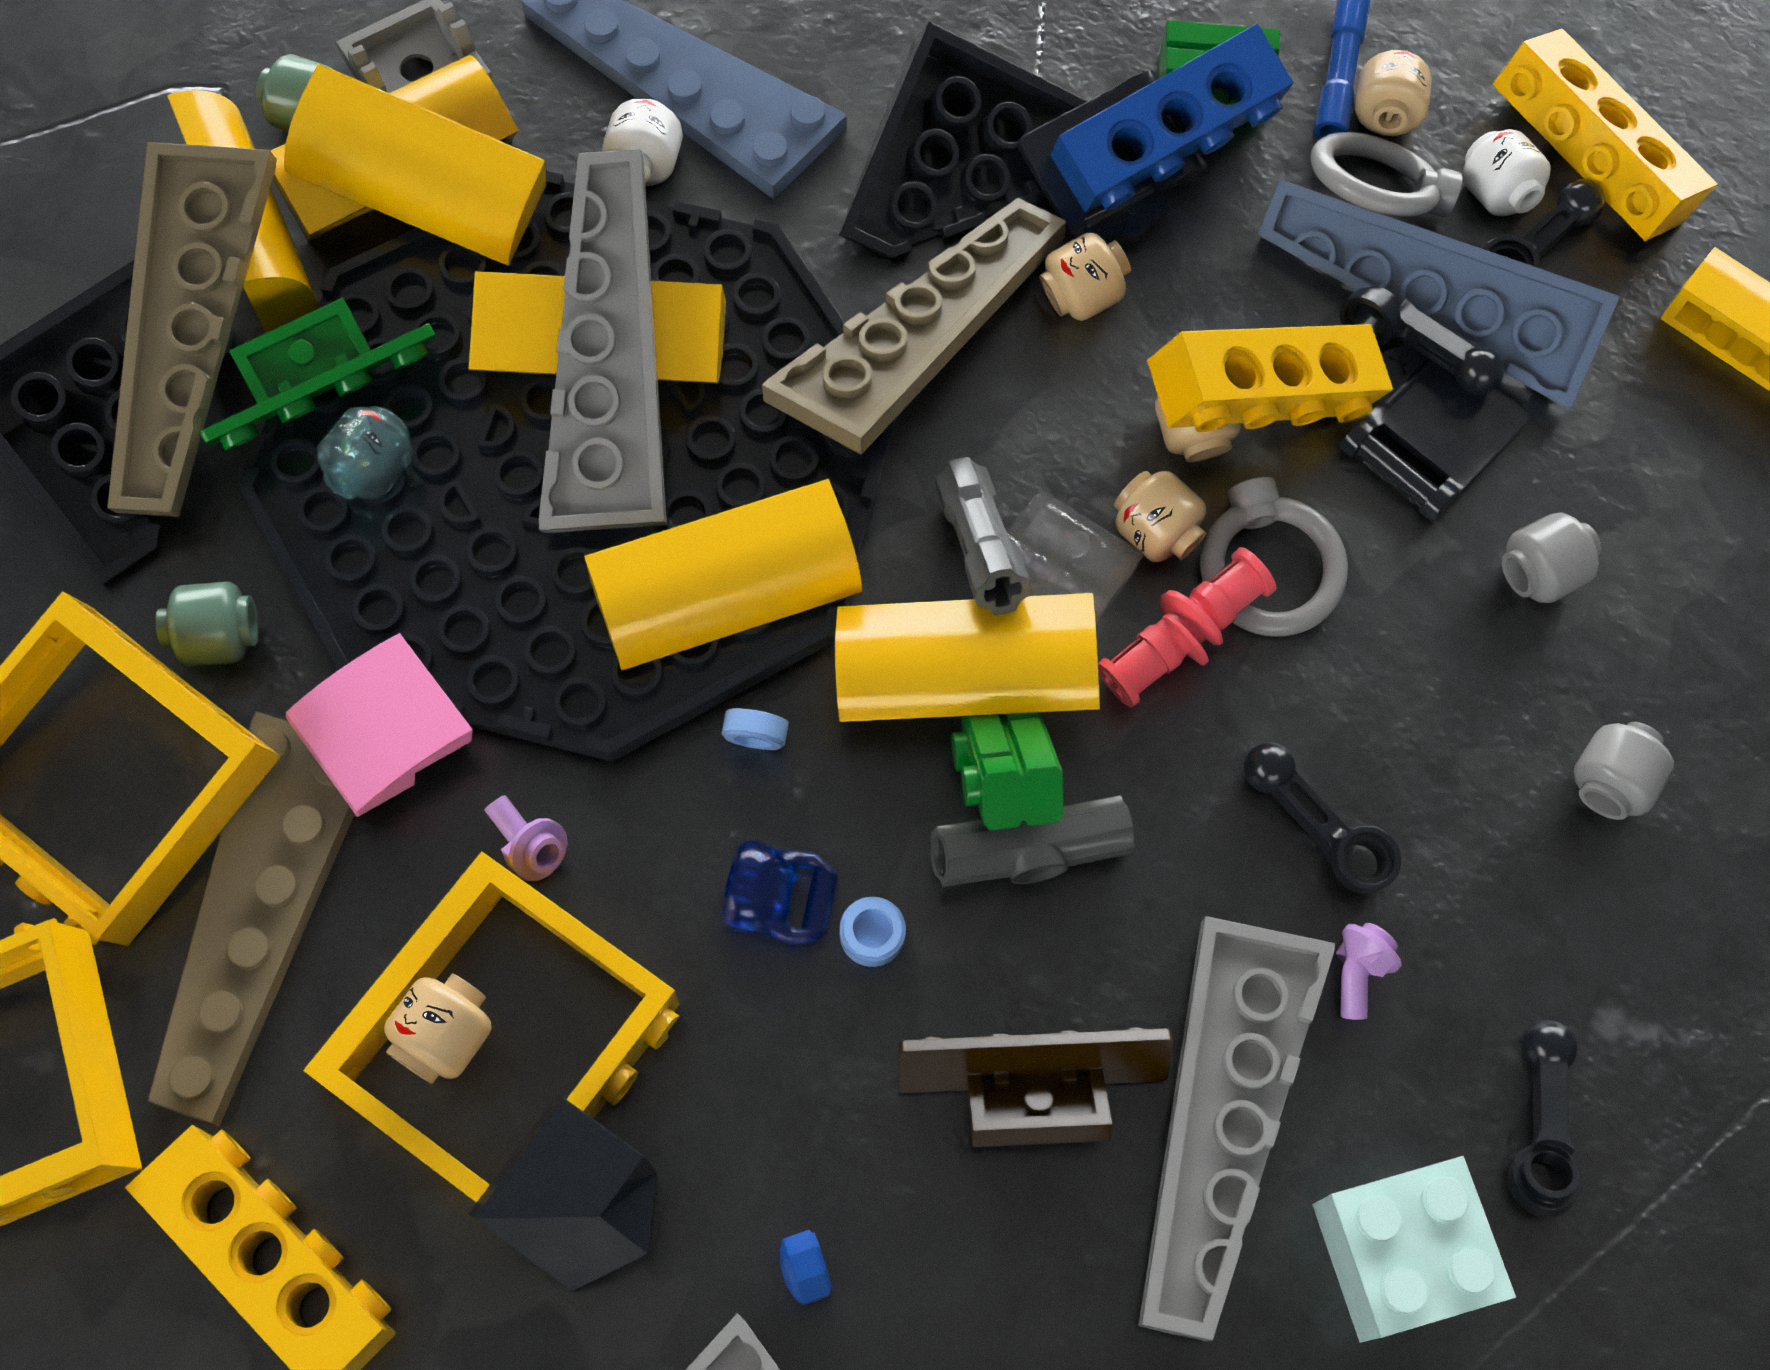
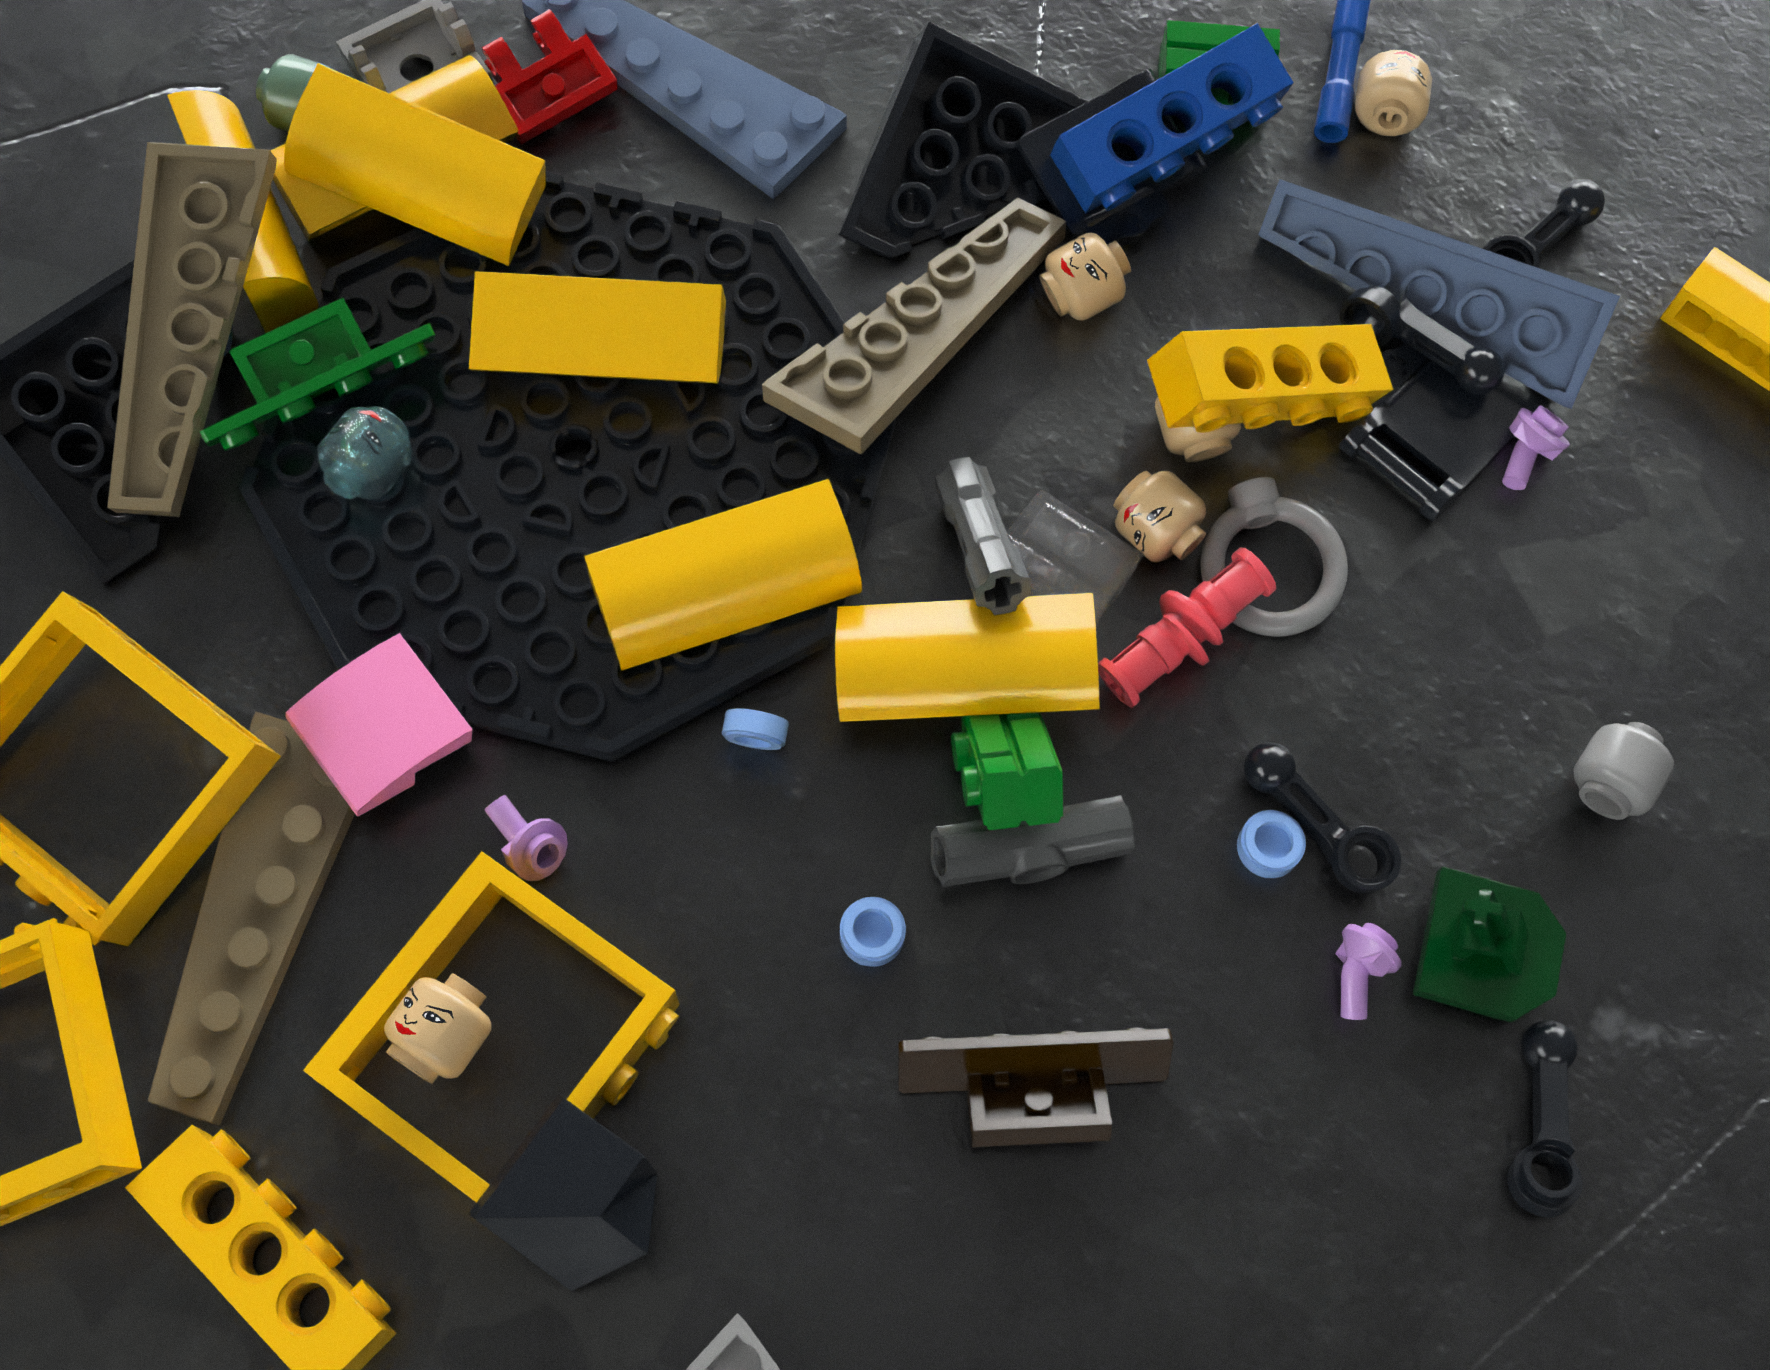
sand green head [156,581,258,667] -> none
light grey wing [539,149,667,533] -> none
white head [602,99,683,186] -> none
clear blue piece [722,841,838,945] -> none
blue tile [779,1230,833,1305] -> none
light grey wing [1138,916,1335,1342] -> none
light grey piece [1310,132,1462,218] -> none
light aqua brick [1312,1156,1516,1343] -> none
white head [1462,129,1551,217] -> none
yellow brick [1492,29,1717,241] -> none
light grey head [1502,512,1601,603] -> none
none -> red plate [482,9,618,145]
none -> light blue tile [1237,810,1306,878]
none -> dark green piece [1413,866,1566,1023]
none -> lavender plate [1502,406,1570,490]

